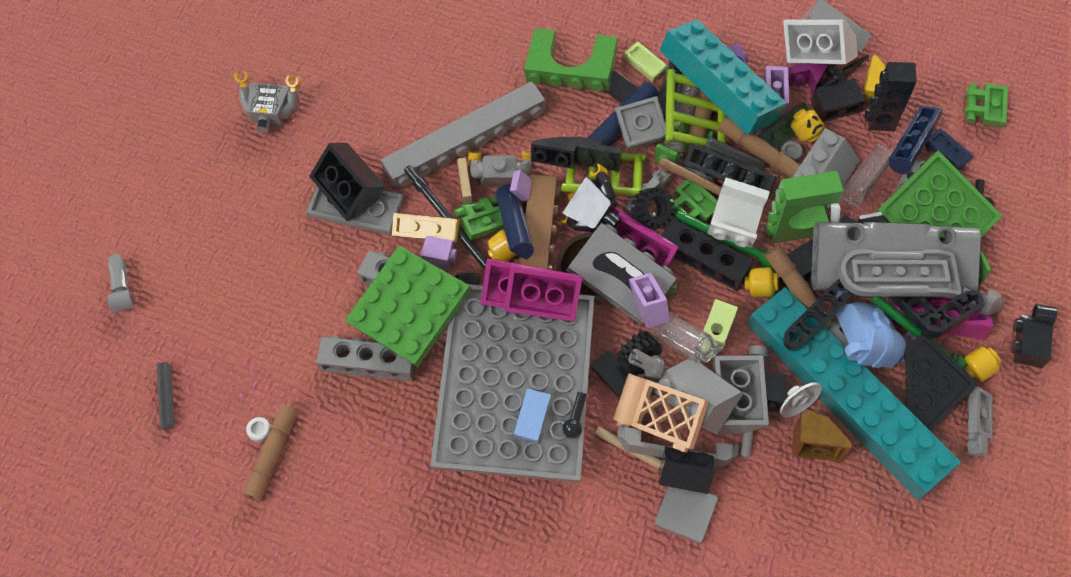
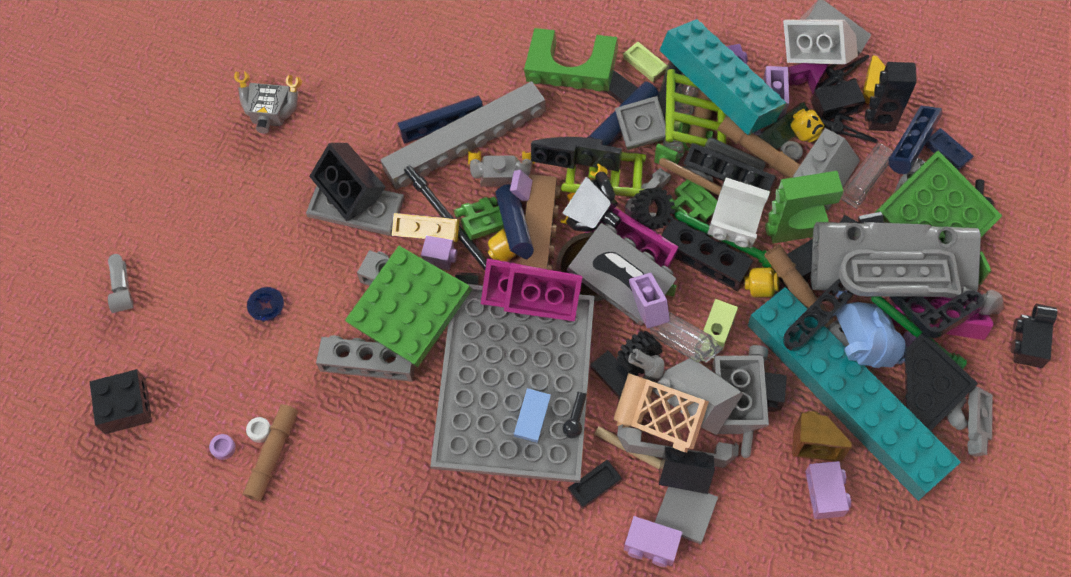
dark grey axle [156,362,175,430] -> none
tan tile [457,157,473,204] -> none
white dish [780,382,822,418] -> none
white tile [827,203,840,223] -> none
yellow head [963,346,1001,382] -> none
bright green plate [965,83,1008,127] -> none
none -> black piece [89,369,152,434]
none -> lavender tile [209,434,235,460]
none -> clear blue gear [247,287,285,322]
none -> dark blue brick [397,95,483,144]
none -> black tile [568,460,622,509]
none -> lavender brick [624,516,682,567]
none -> lavender brick [805,461,851,519]
none -> black piece [819,113,877,143]
none -> light grey arm [946,397,967,430]

